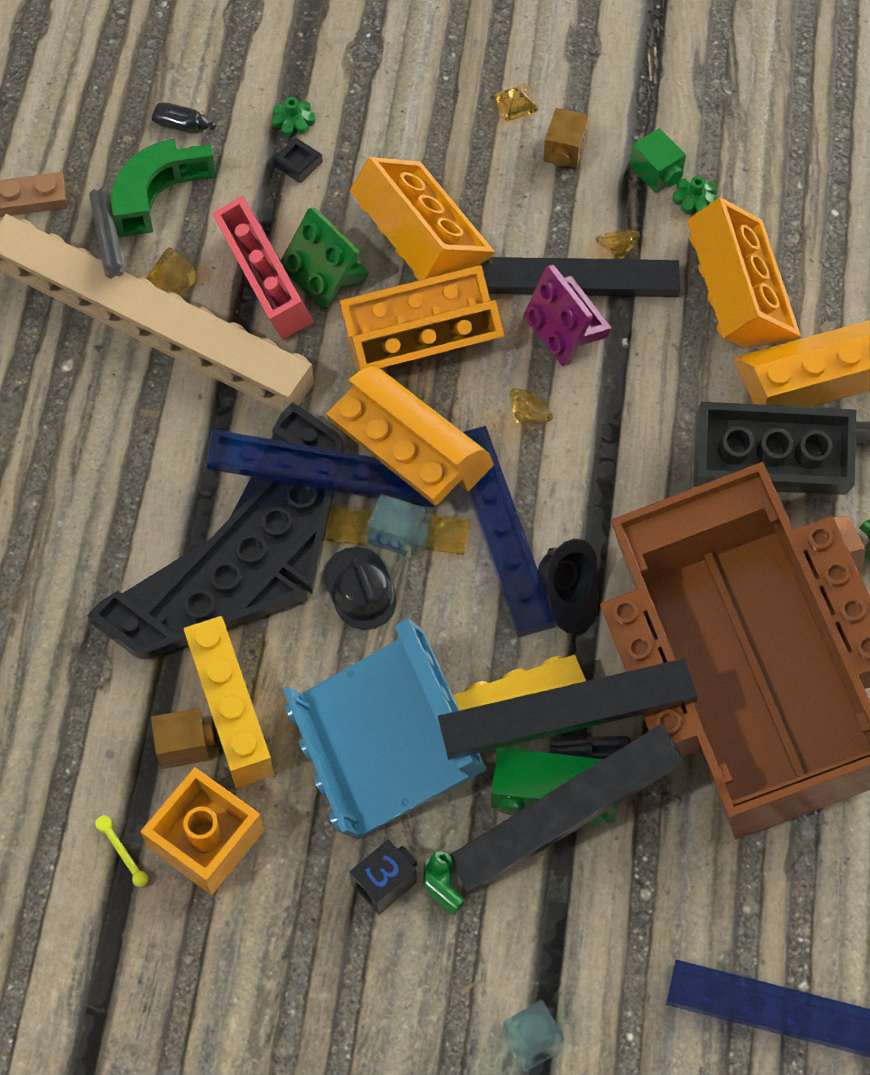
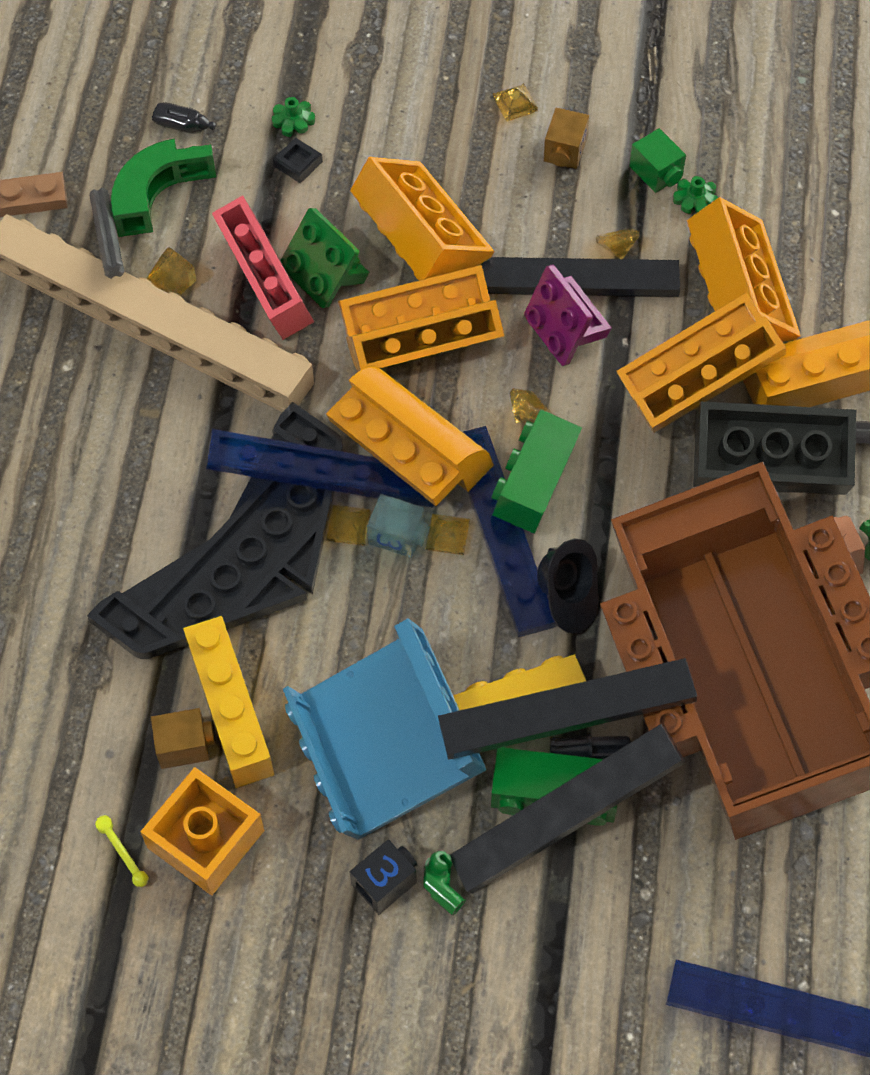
black piece [324,547,397,630] -> none
clear light blue brick [502,1000,565,1072] -> none
none -> green brick [491,409,582,534]
none -> light orange brick [616,292,786,433]

